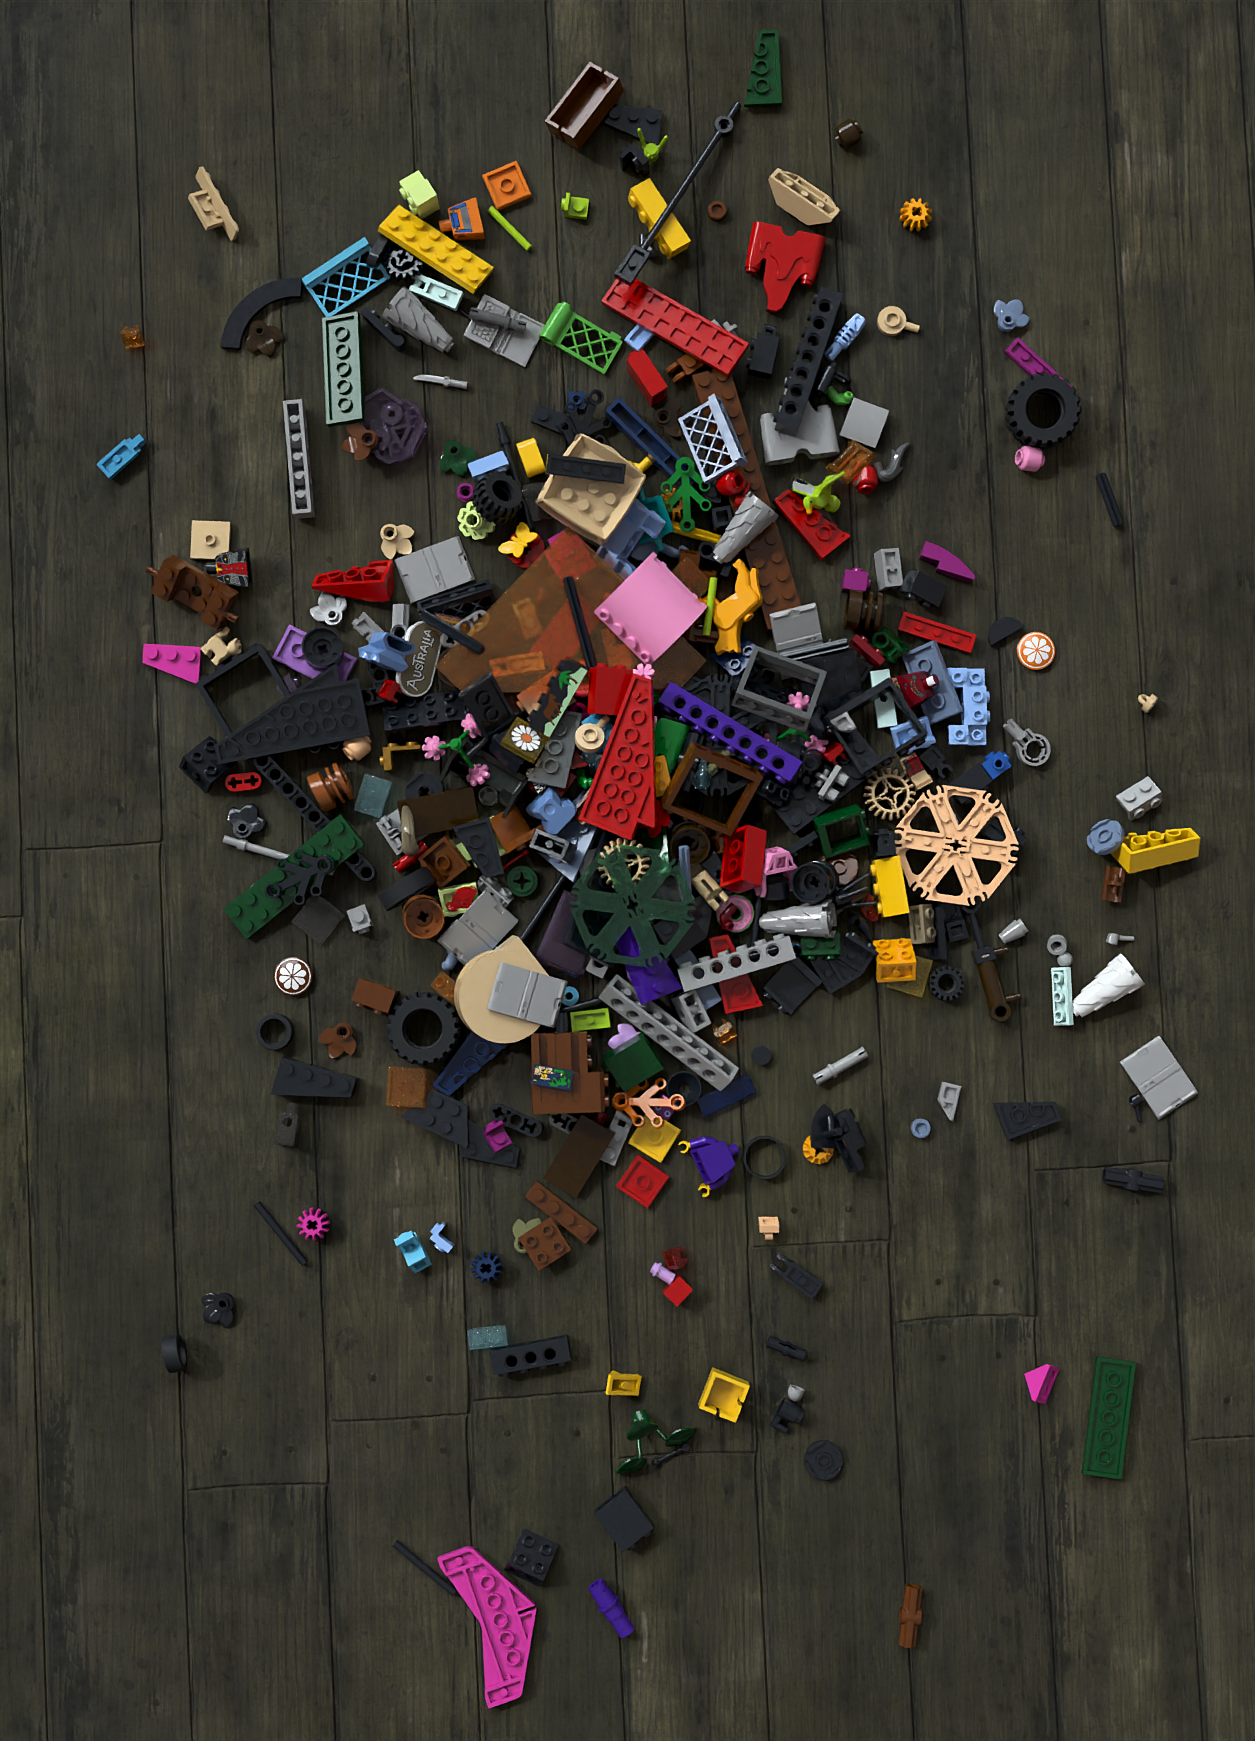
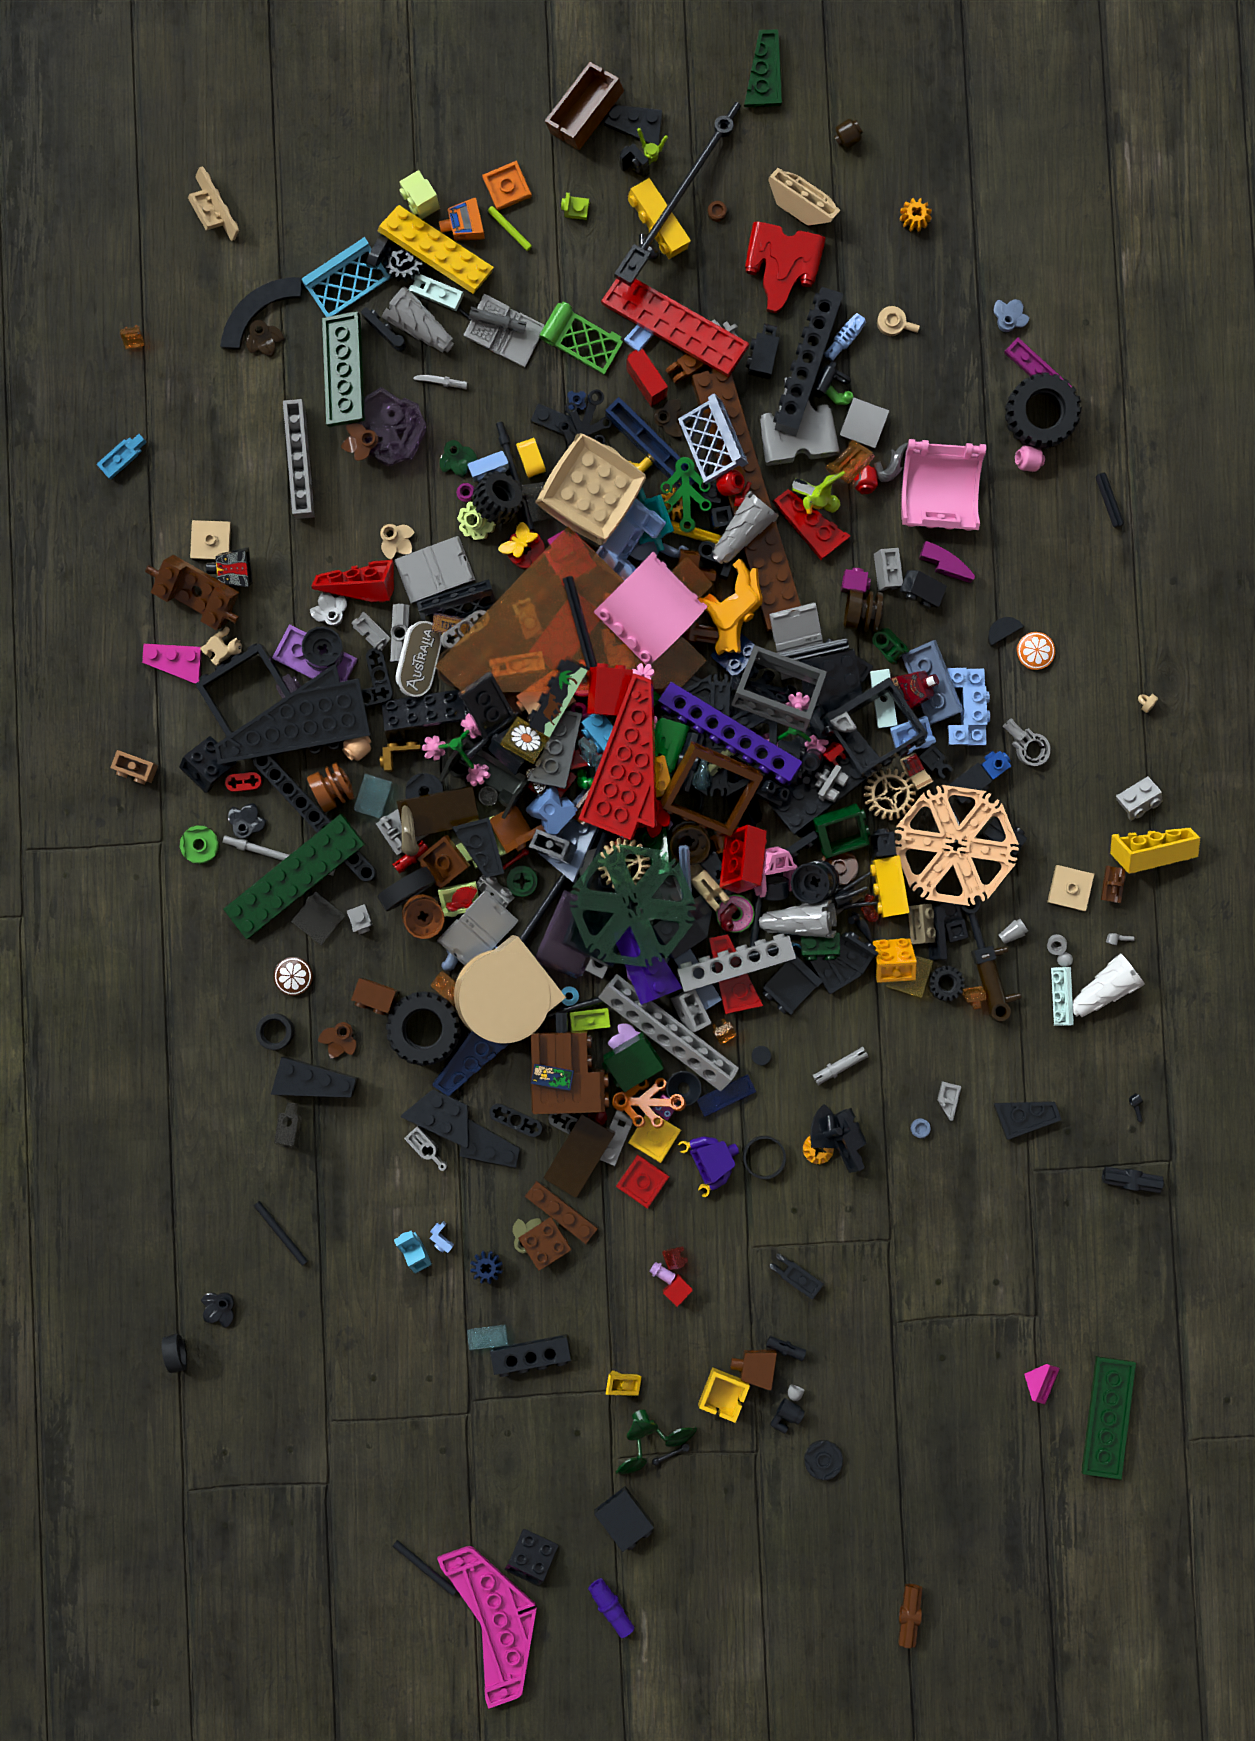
black plant [265,850,334,905] -> none
dark pink gear [297,1207,330,1241] -> none
medium blue piece [358,631,415,673] -> none
red tile [377,679,403,703] -> none
clear orange plate [386,1067,428,1108] -> none
black axle [418,610,485,655] -> none
magenta bracket [483,1120,512,1153] -> none
light grey piece [487,962,568,1028] -> none
black tile [545,454,626,484] -> none
tan piece [575,715,610,753] -> none
lime bar [703,577,718,636] -> none
light nougat tile [758,1217,779,1240] -> none
dark red plate [849,634,885,669] -> none
red plate [897,612,976,654] -> none
sand blue tile [1087,819,1125,855] -> none
light grey piece [1120,1036,1198,1120] -> none
none -> medium nougat brick [110,750,158,785]
none -> bright green tile [180,826,219,864]
none -> light grey piece [404,1125,448,1171]
none -> reddish brown torso [730,1349,777,1390]
none -> bright pink hinge [901,439,986,531]
none -> clear orange tile [963,986,986,1010]
none -> tan plate [1047,865,1094,911]

